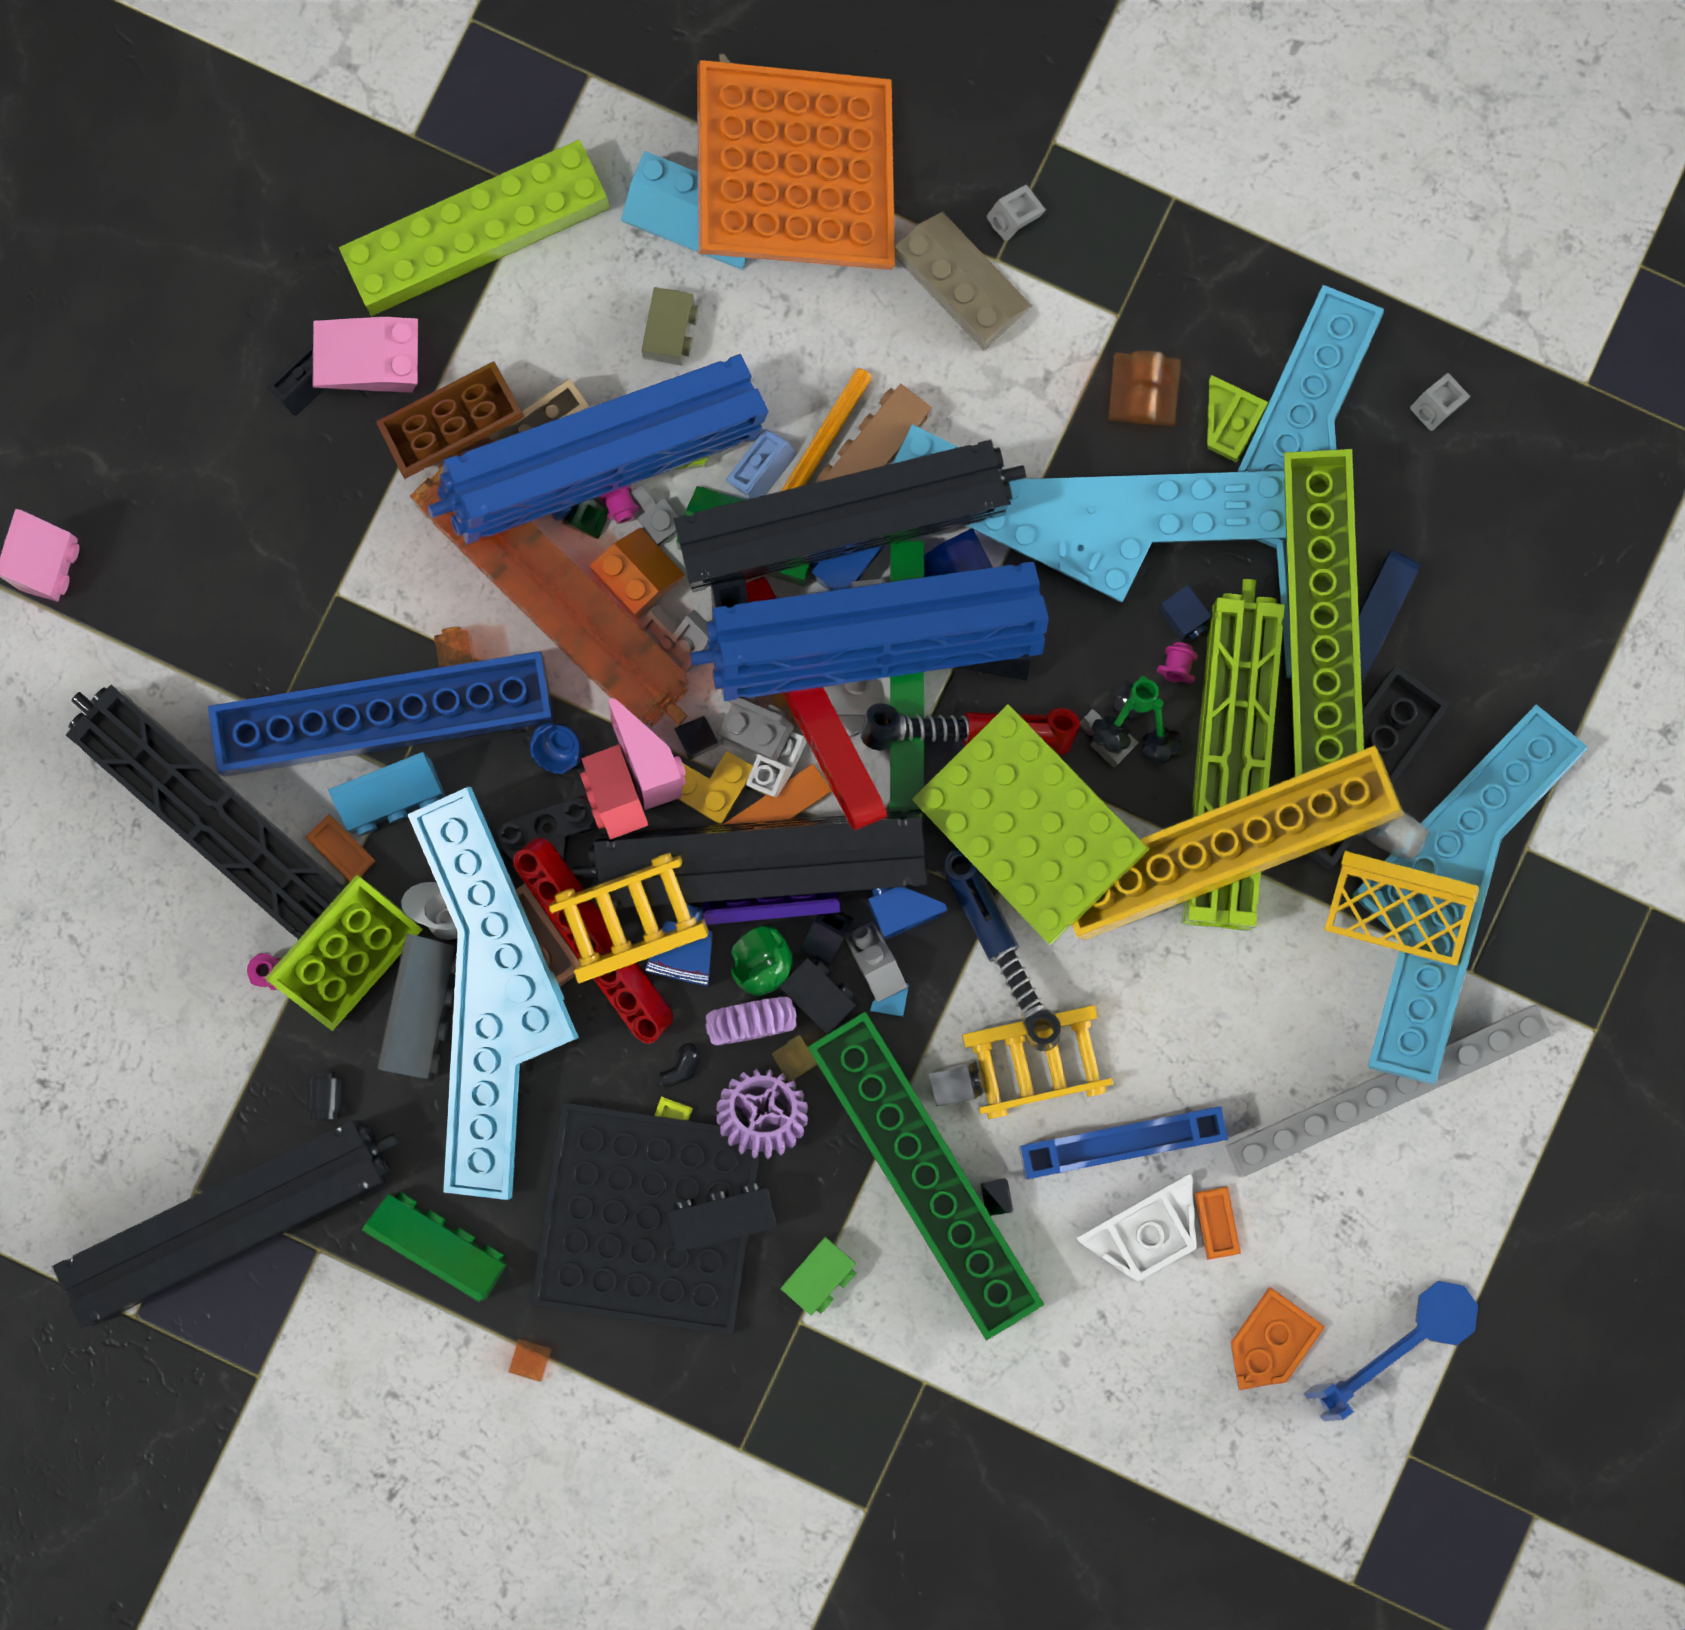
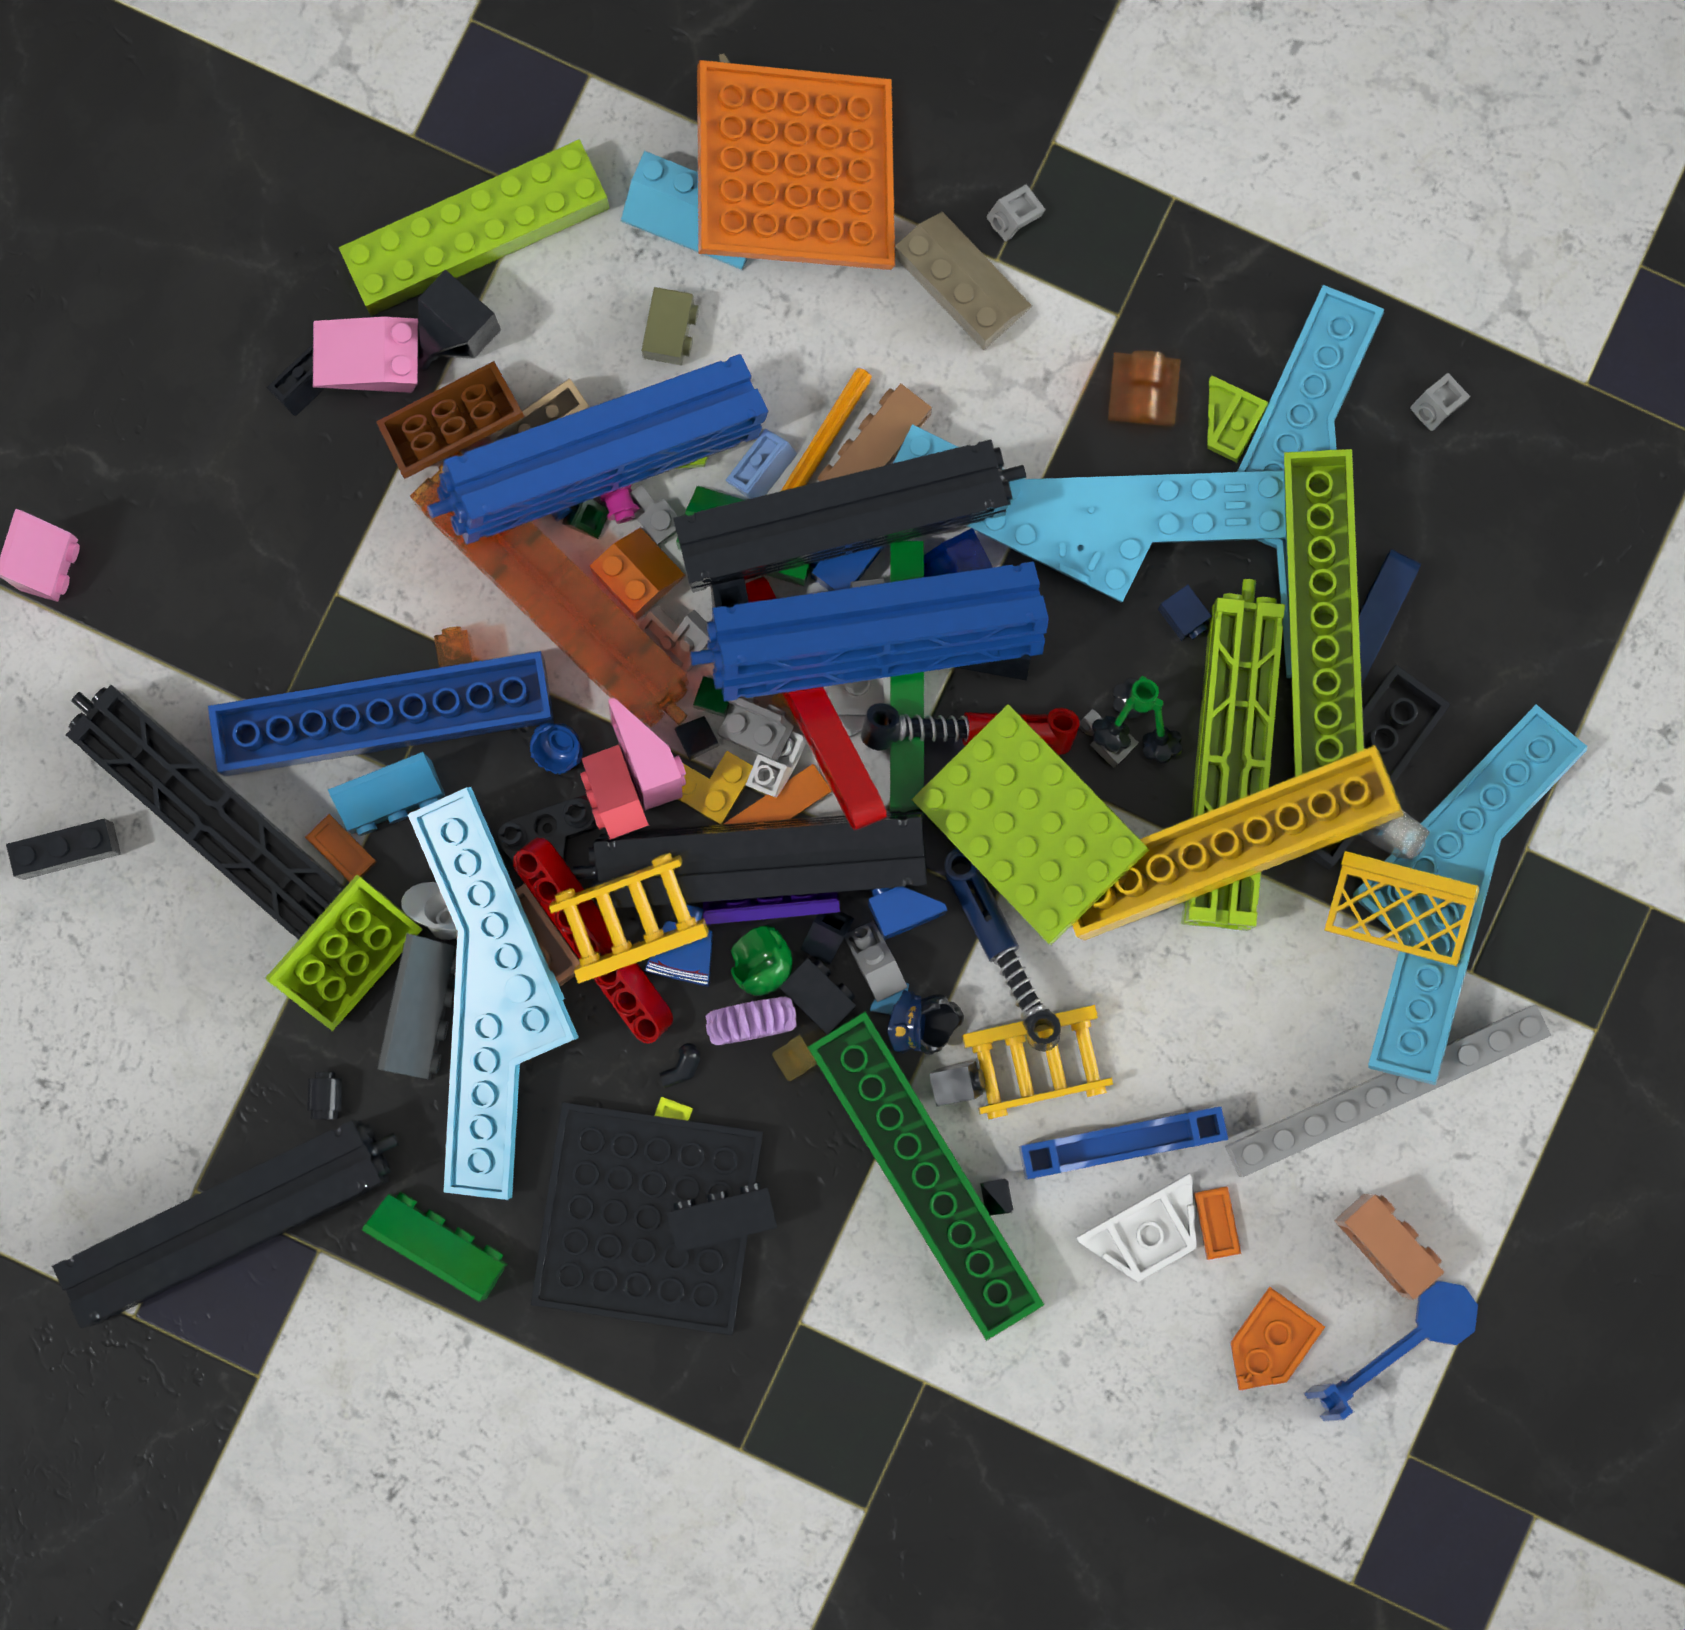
dark pink brick [247,953,282,990] -> none
clear orange plate [509,1339,552,1382] -> none
lavender gear [716,1068,808,1159] -> none
bright green brick [780,1236,856,1316] -> none
dark pink brick [1157,642,1198,684] -> none
none -> black brick [6,818,121,880]
none -> black piece [418,270,501,370]
none -> dark green slope [693,676,730,717]
none -> piece [887,990,964,1055]
none -> nougat brick [1334,1194,1444,1300]

